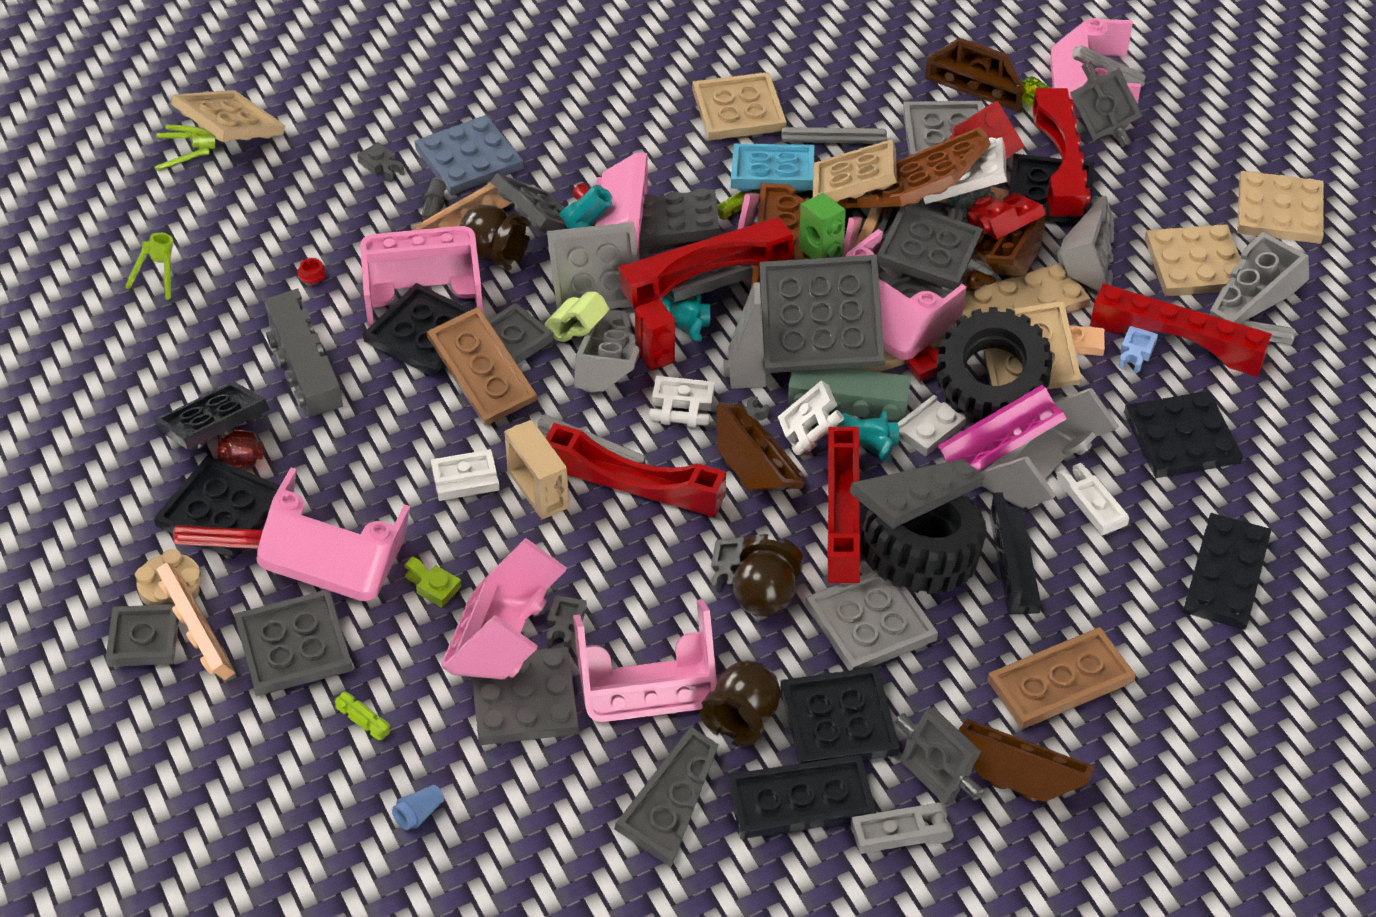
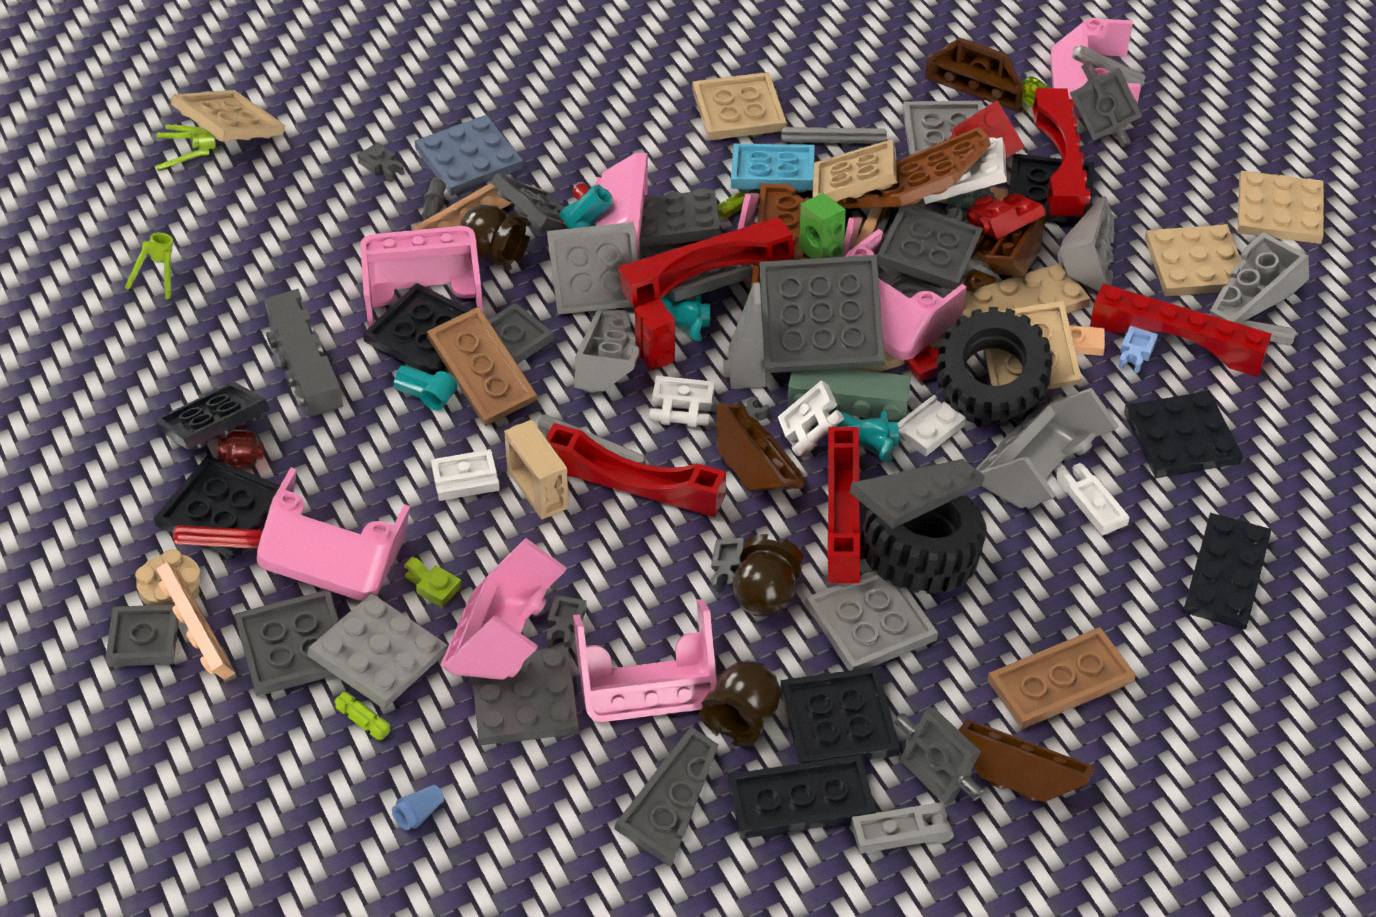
red plate [297,258,326,284] -> none
yellowish green brick [544,292,610,342] -> none
dark pink fence [937,385,1066,471] -> none
black fence [990,492,1041,615] -> none
none -> light grey plate [307,593,447,709]
none -> teal piece [393,365,458,411]

